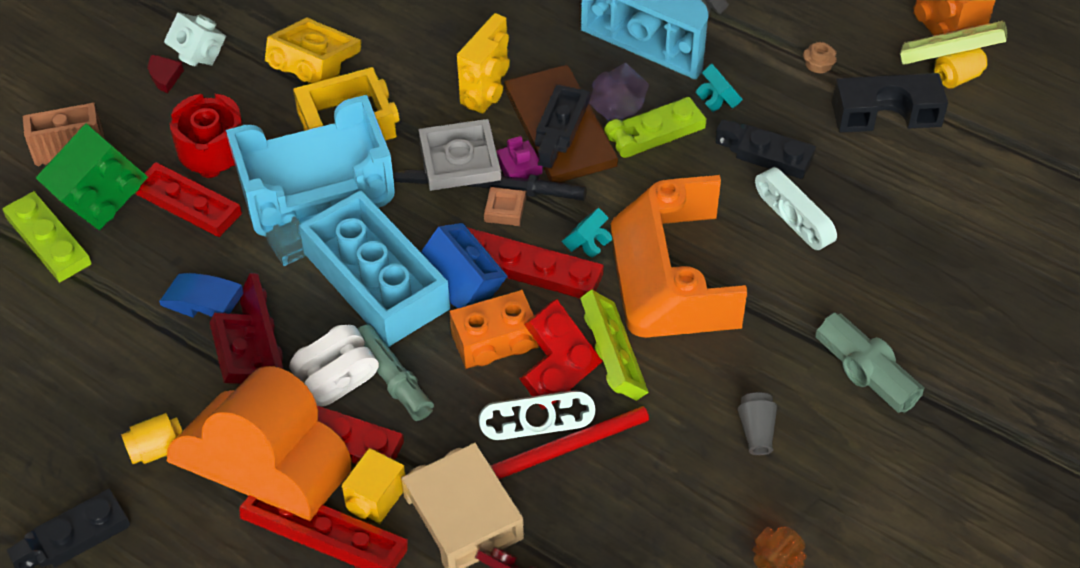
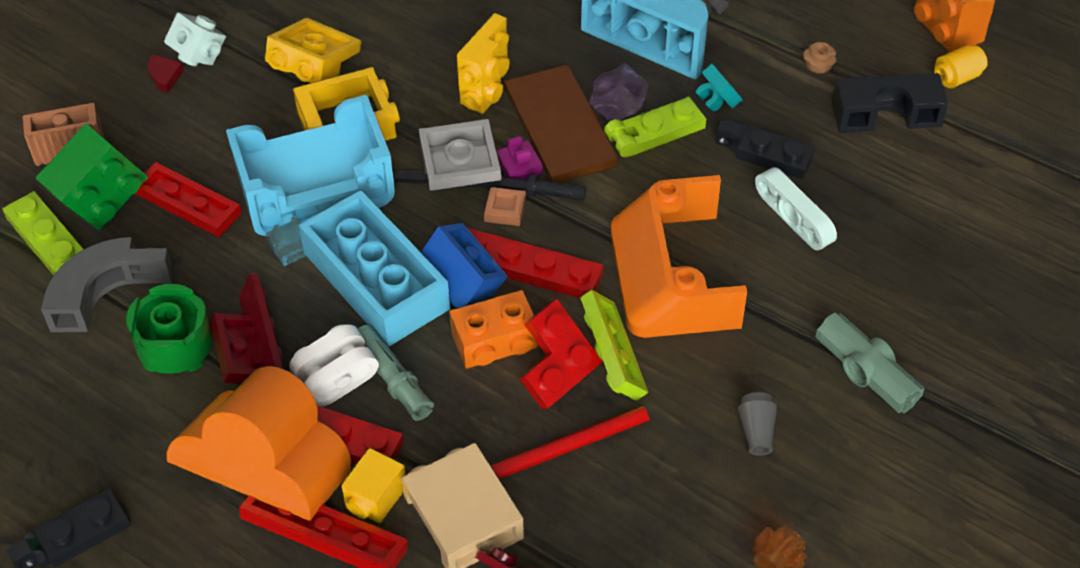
yellow brick [121,413,182,464] -> none
blue slope [159,273,243,318] -> none
red brick [170,94,243,178] -> none
light aqua beam [479,390,595,440] -> none
black hinge [535,84,590,168] -> none
teal tile [561,208,612,258] -> none
yellowish green tile [900,21,1007,64] -> none
none -> dark grey arch [41,237,174,332]
none -> green brick [126,284,213,374]

